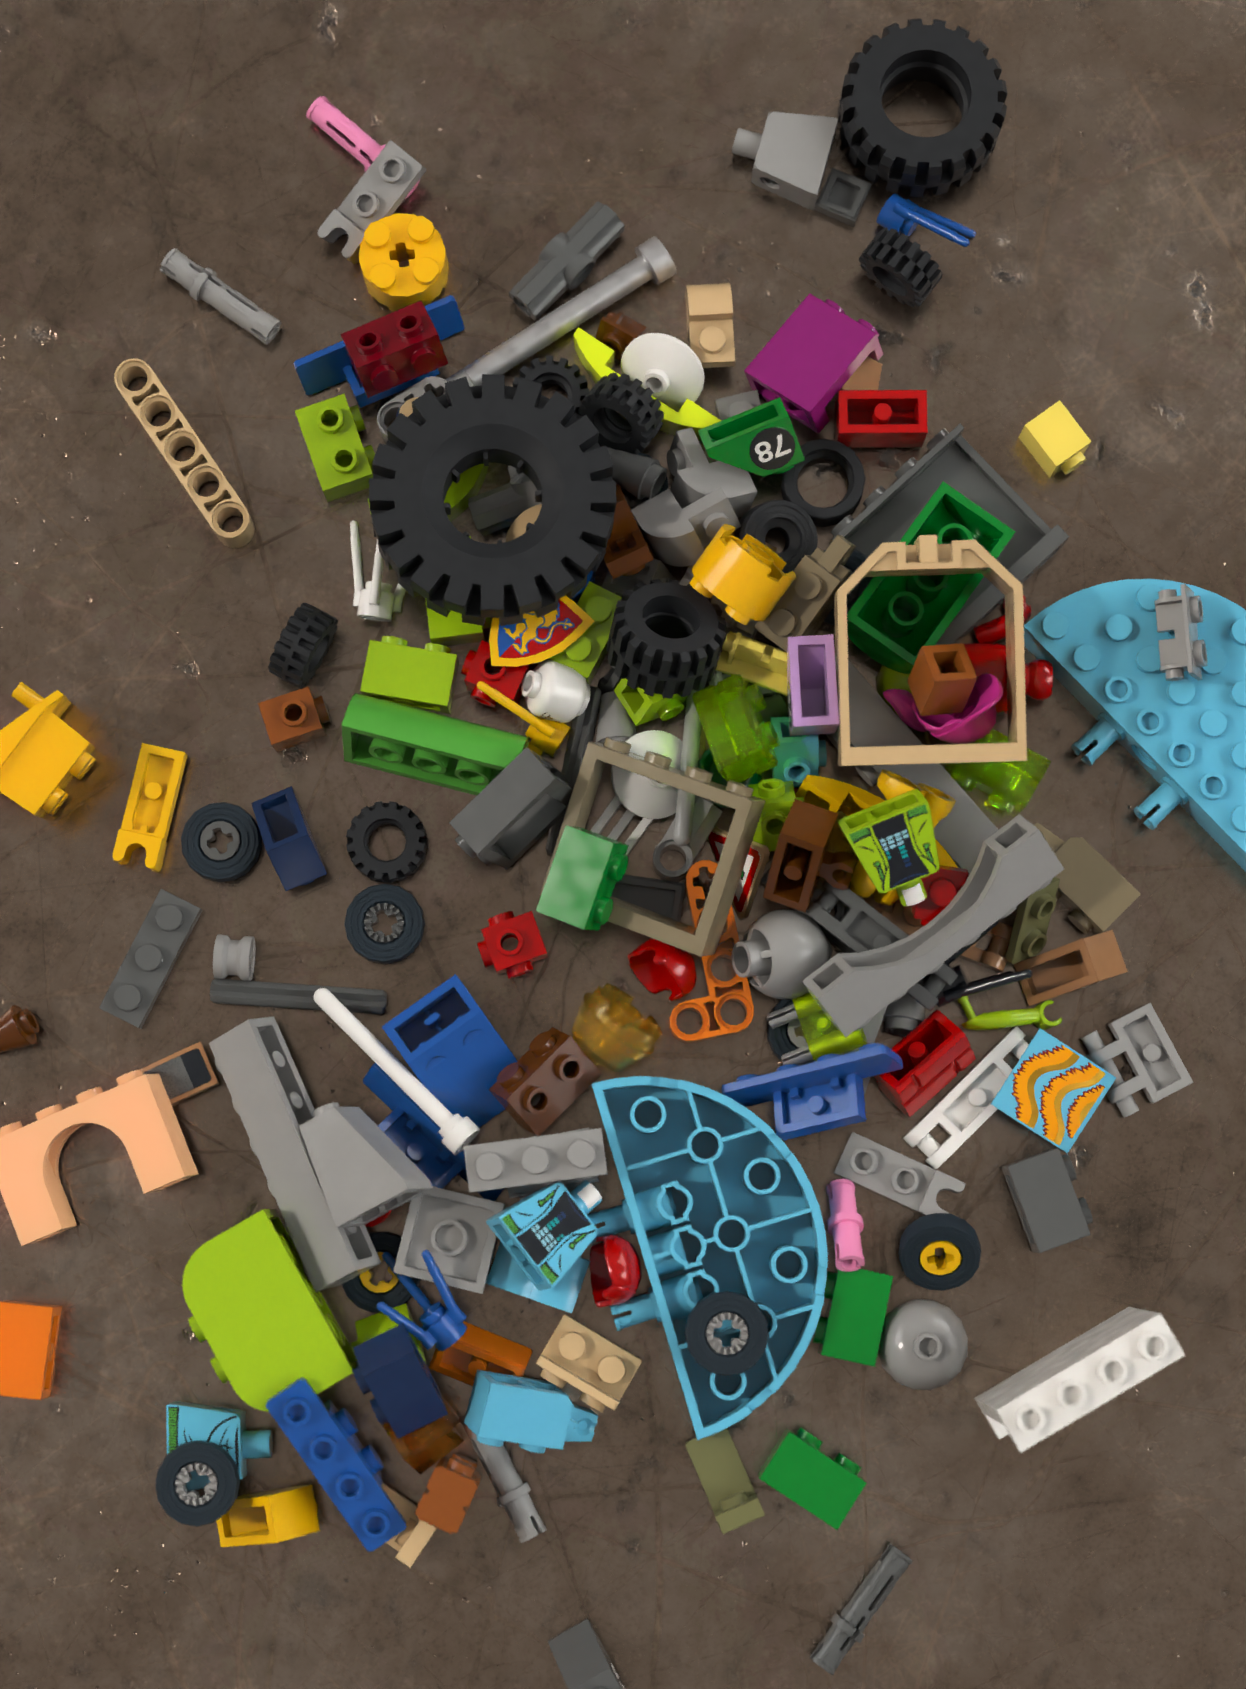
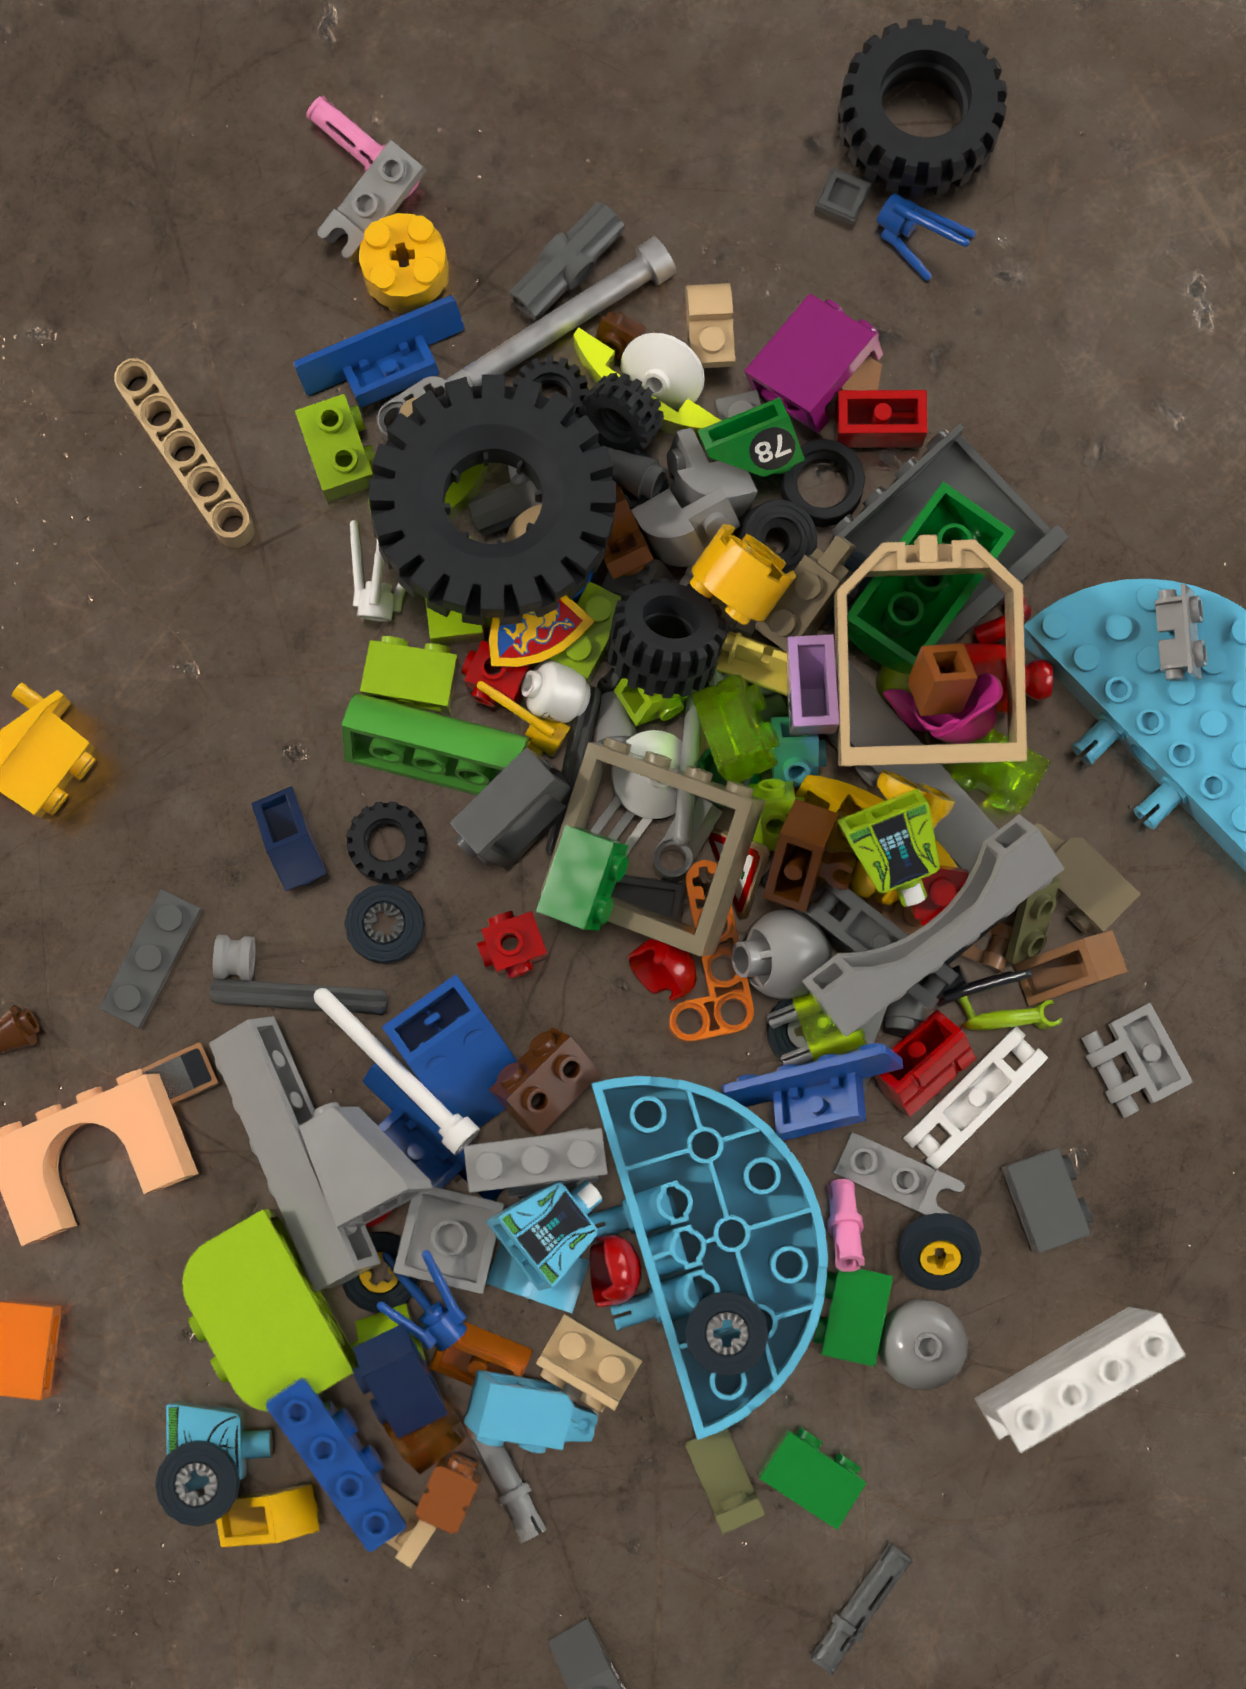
yellow plate [112,743,188,873] -> none
light grey pin [159,248,282,345] -> none
black bush [181,802,262,882] -> none
dark orange brick [258,686,331,752] -> none
black tyre [268,603,338,689] -> none
dark red brick [340,300,448,398] -> none
clear yellow cone [571,983,662,1072] -> none
light grey torso [732,111,838,210] -> none
black tyre [859,228,942,307] -> none
slope [991,1028,1116,1154] -> none
light yellow brick [1019,400,1092,478] -> none

